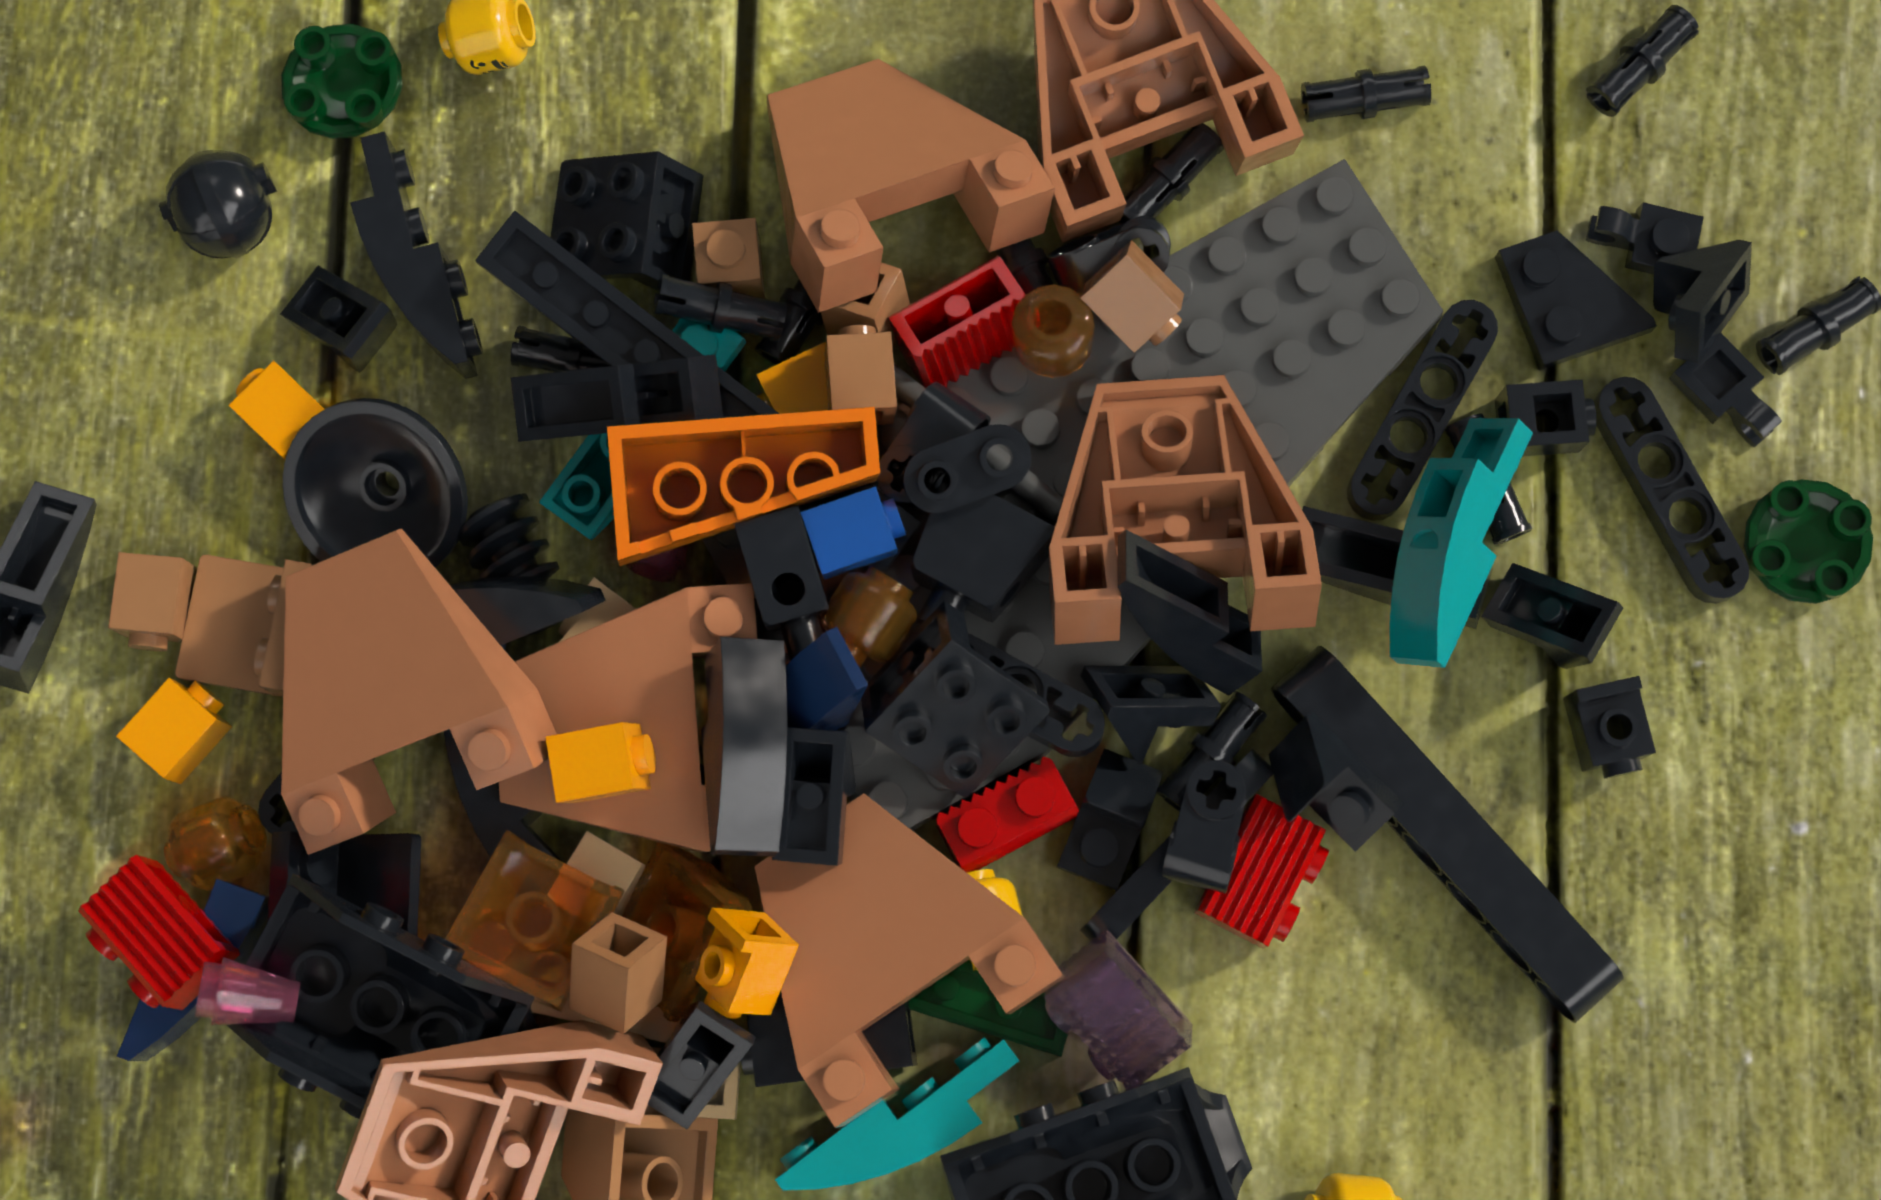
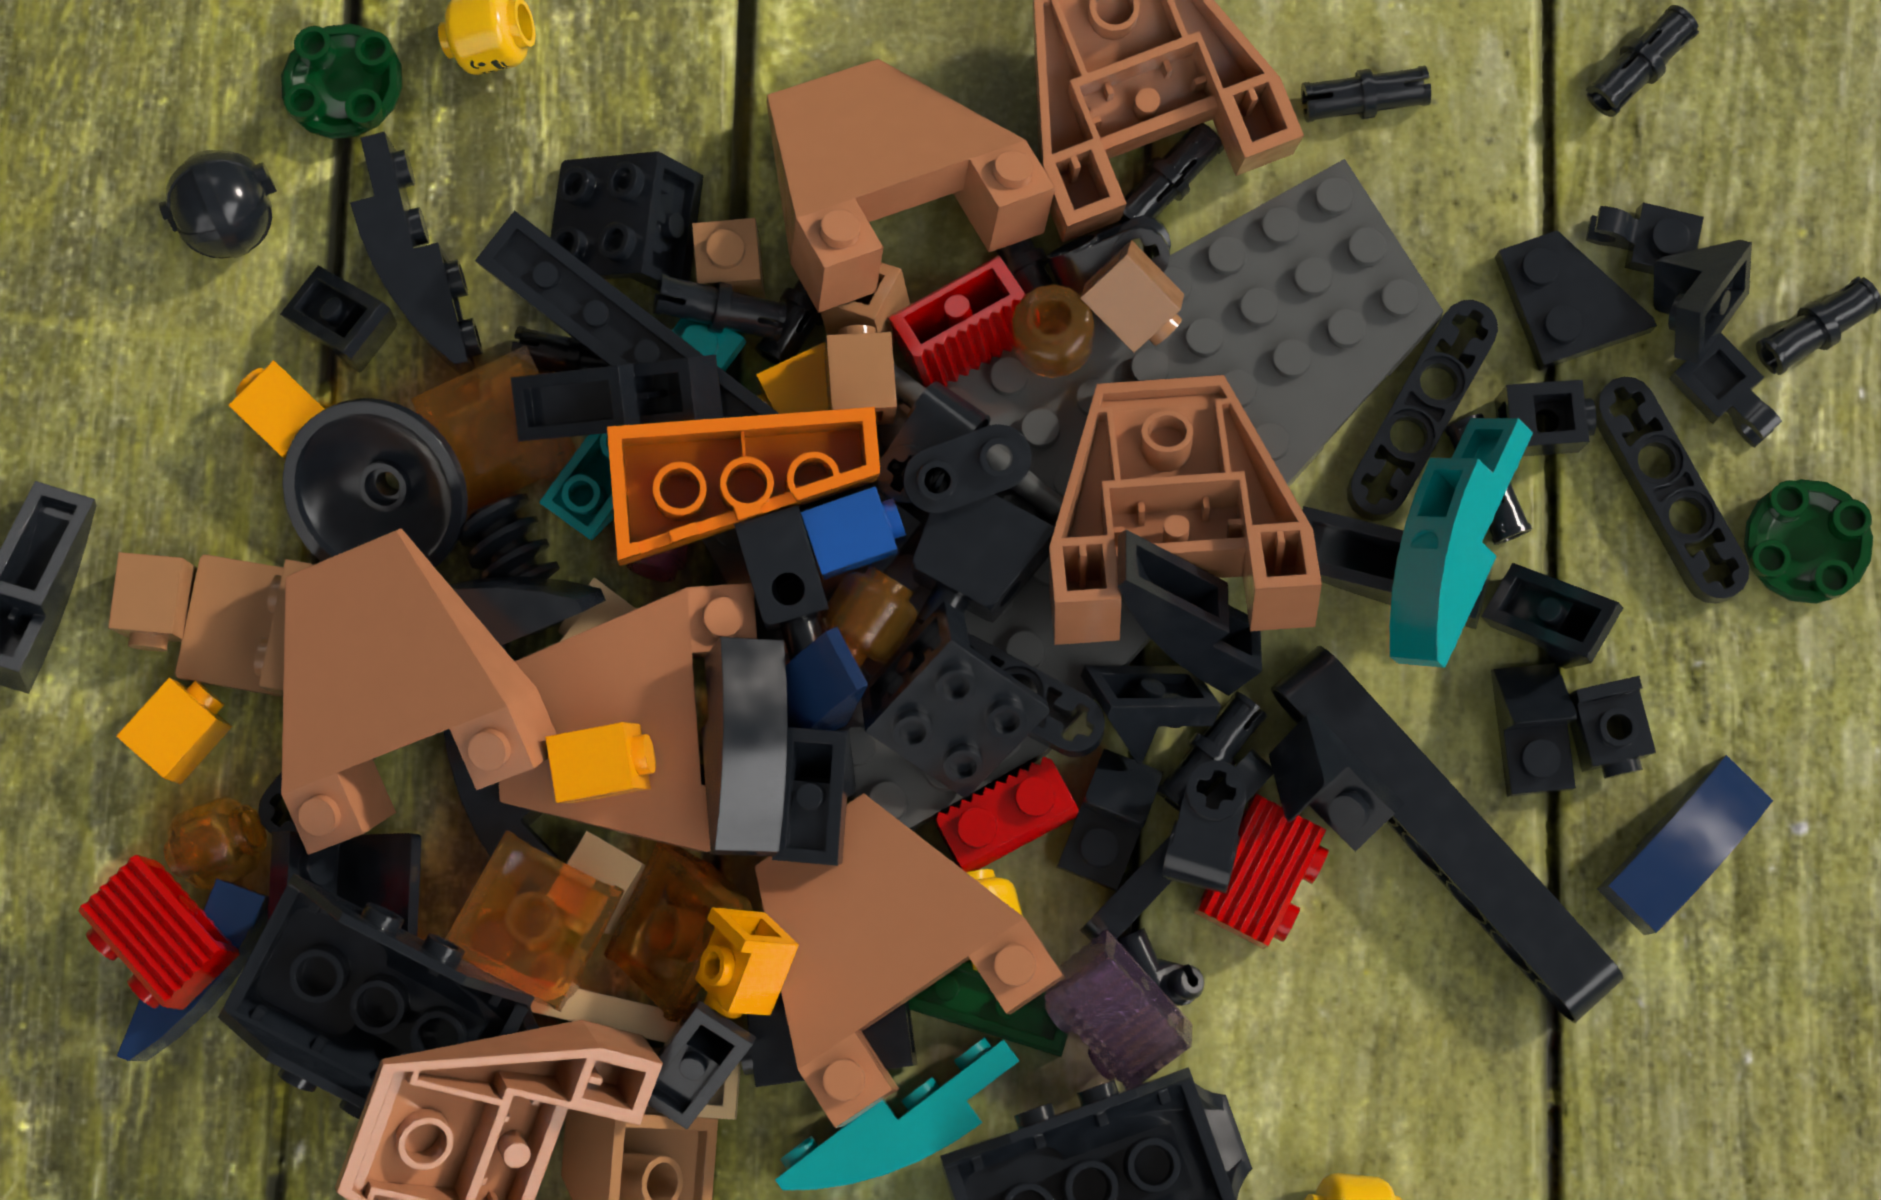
clear pink cone [195,957,300,1026] -> none
medium nougat brick [569,912,667,1034] -> none
none -> clear orange slope [411,344,577,512]
none -> black arm [1116,928,1205,1006]
none -> black slope [1491,663,1577,797]
none -> dark blue slope [1597,755,1773,935]

